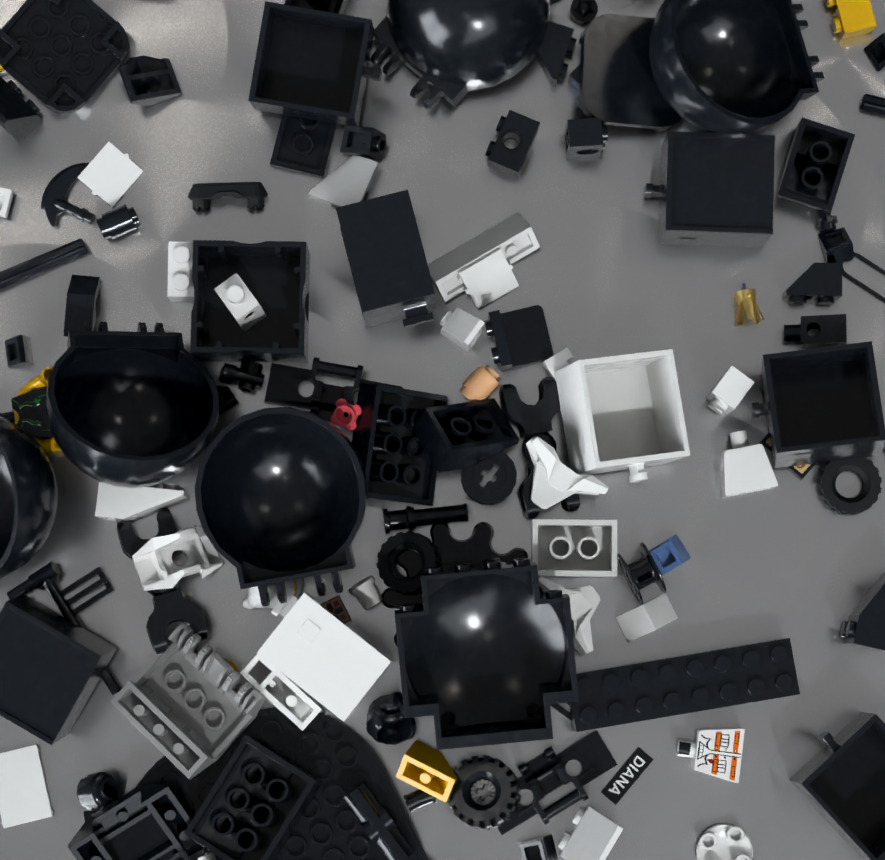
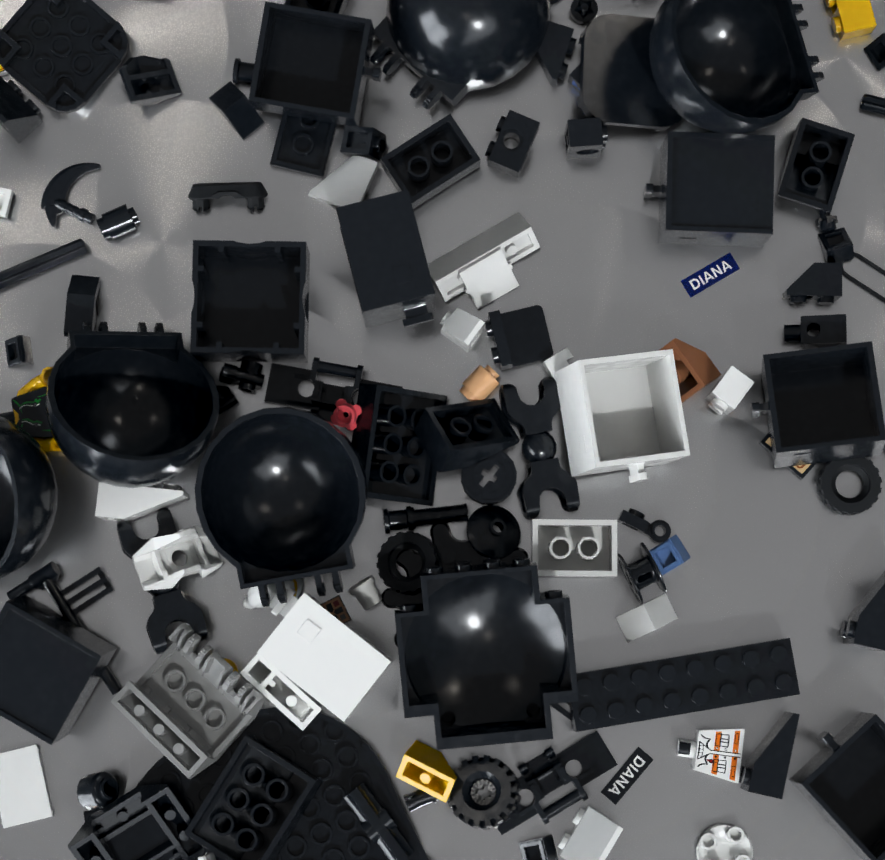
white piece [77,141,144,208] -> none
white brick [167,241,194,302] -> none
white torso [214,273,267,332] -> none
black hair [366,692,417,745] -> none
white piece [526,436,609,509] -> none
white piece [538,576,600,656] -> none
white torso [720,430,778,498] -> none
pearl gold piece [734,283,764,326] -> none
none -> black slope [209,81,265,141]
none -> black bush [233,58,254,83]
none -> black brick [380,114,481,209]
none -> black dish [467,505,520,559]
none -> black plate [617,508,671,543]
none -> nougat slope [660,338,721,403]
none -> clear blue sticker [681,253,740,298]
none -> black slope [739,712,800,799]

